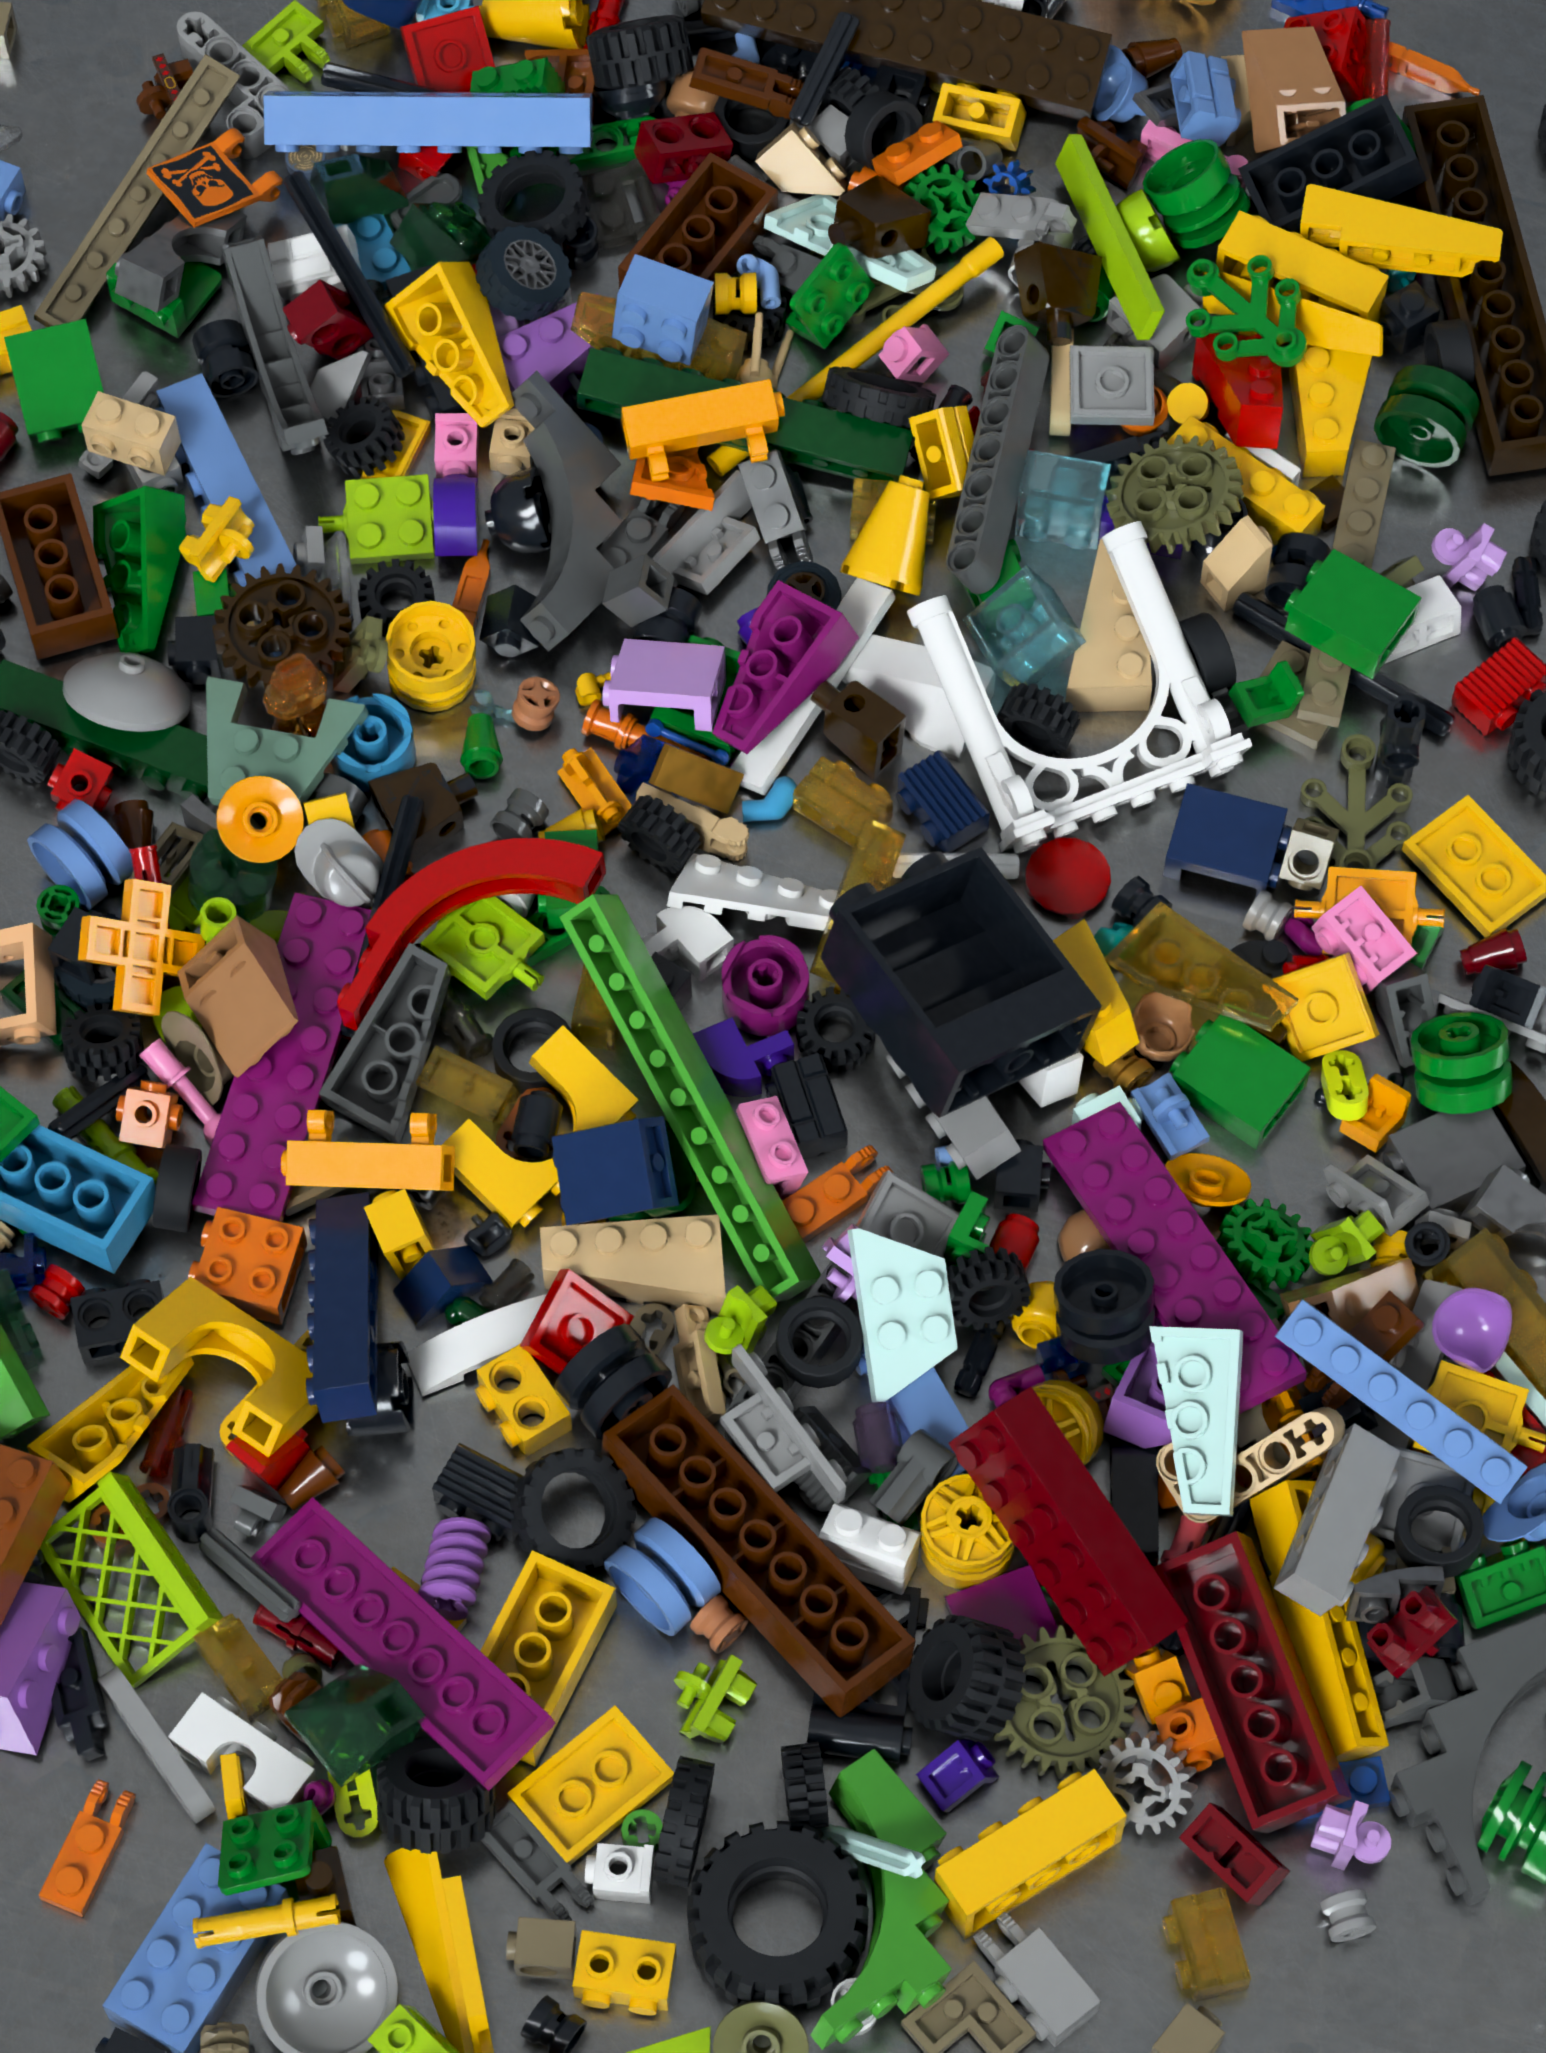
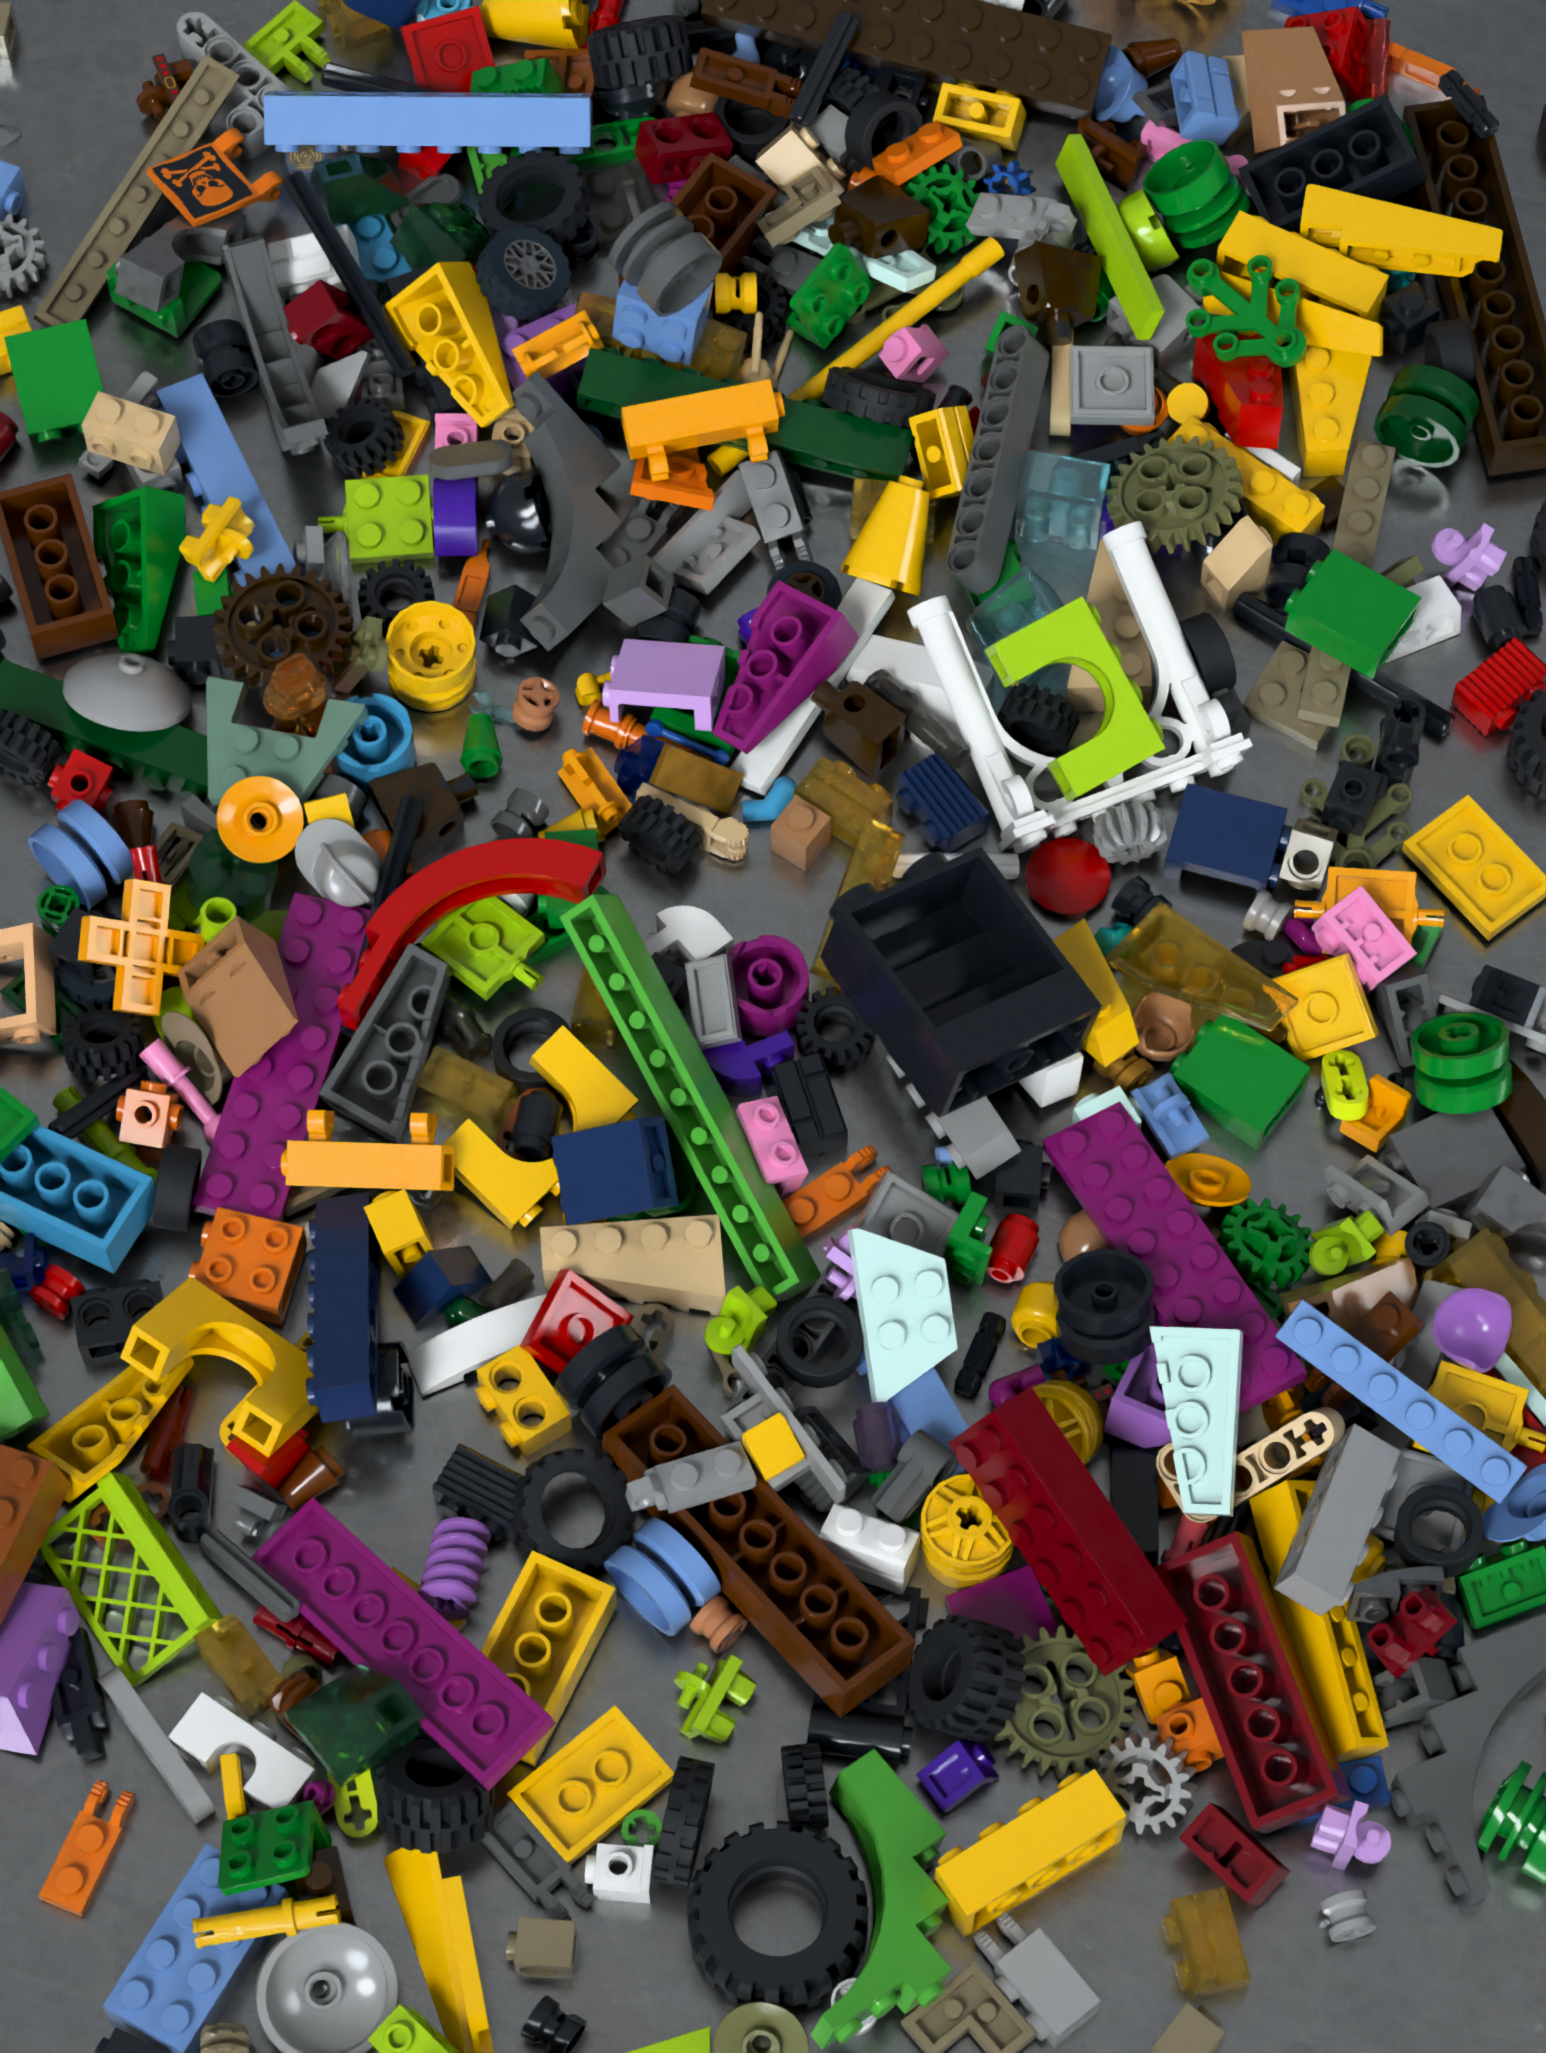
black piece [464,1211,512,1256] -> none
yellow brick [572,1930,677,2015] -> none
white wing [667,853,843,932] -> none
tan hinge [673,1304,726,1425] -> none
light blue arm [736,254,781,309] -> none
light aqua axle [821,1824,926,1879] -> none
black tyre [947,1247,1031,1330] -> none
green bracket [1228,660,1304,728] -> none
dark red cone [1459,928,1527,975] -> none
none -> dark grey tile [429,440,513,480]
none -> light orange hinge [511,309,604,379]
none -> dark grey wheel [608,202,723,317]
none -> light grey hinge [625,1440,757,1514]
none -> light grey tile [685,954,742,1050]
none -> yellow slope [742,1412,805,1482]
none -> dark tan plate [756,165,842,248]
none -> medium nougat brick [771,795,831,872]
none -> clear smoke pin [863,669,971,769]
none -> lime arch [984,596,1165,802]
none -> light grey gear [1093,800,1167,865]
none -> black brick [1321,760,1383,837]
none -> black axle [1438,70,1499,139]

